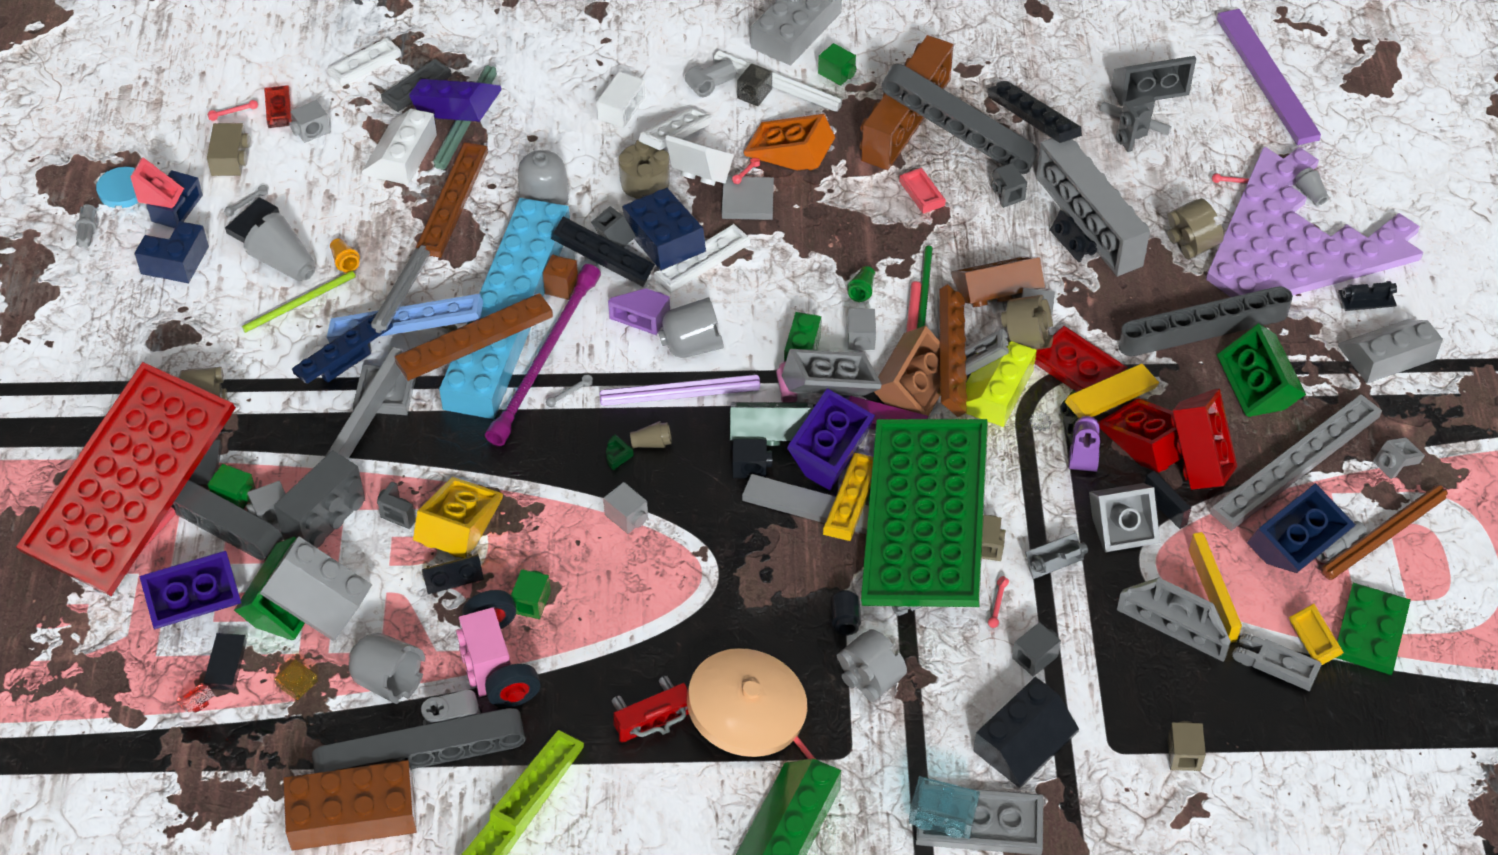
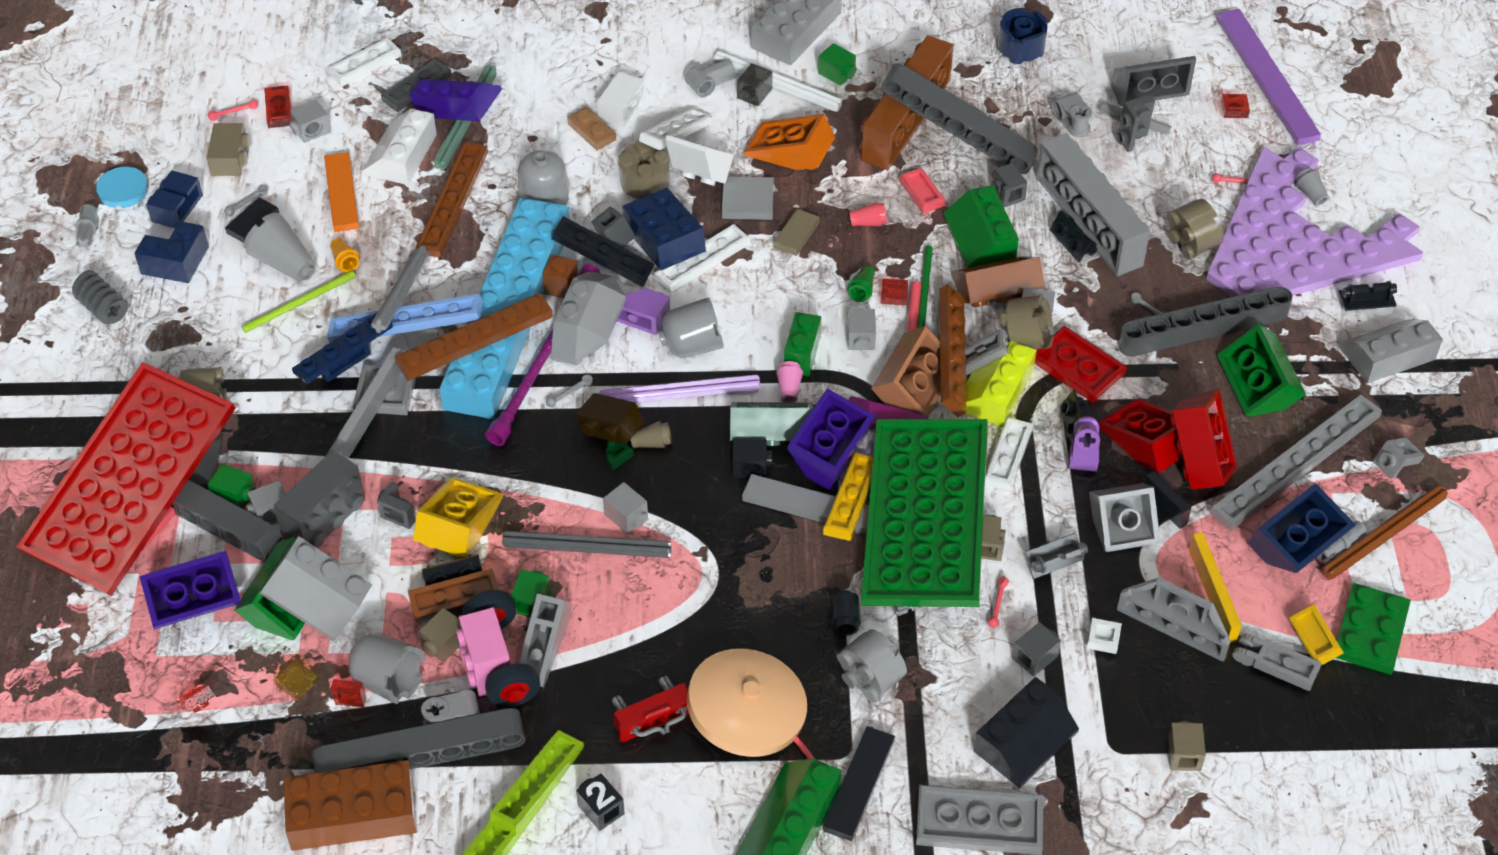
coral slope [130,157,184,208] -> none
black tile [203,633,247,690] -> none
coral hinge [732,158,760,184] -> none
light grey slope [782,349,882,396] -> none
clear light blue brick [909,776,980,839] -> none
black plate [987,81,1082,143] -> none
yellow tile [1065,364,1159,418] -> none
none -> dark grey piece [72,270,128,325]
none -> orange tile [324,152,359,232]
none -> clear red tile [331,679,367,707]
none -> dark orange plate [408,568,499,621]
none -> dark tan brick [419,608,461,662]
none -> dark grey axle [502,530,672,558]
none -> light grey slope [519,594,572,687]
none -> light grey wedge [551,271,627,365]
none -> medium nougat plate [567,107,616,151]
none -> dark brown brick [575,393,644,445]
none -> black brick [576,773,625,831]
none -> dark tan tile [774,209,820,256]
none -> black tile [823,726,895,842]
none -> coral cone [849,202,887,227]
none -> clear red tile [881,278,908,305]
none -> green slope [943,185,1019,268]
none -> white tile [985,417,1034,491]
none -> dark blue brick [998,8,1048,64]
none -> light grey piece [1051,92,1092,137]
none -> white plate [1087,618,1122,654]
none -> light grey hinge [1131,293,1162,315]
none -> clear red plate [1221,94,1250,118]

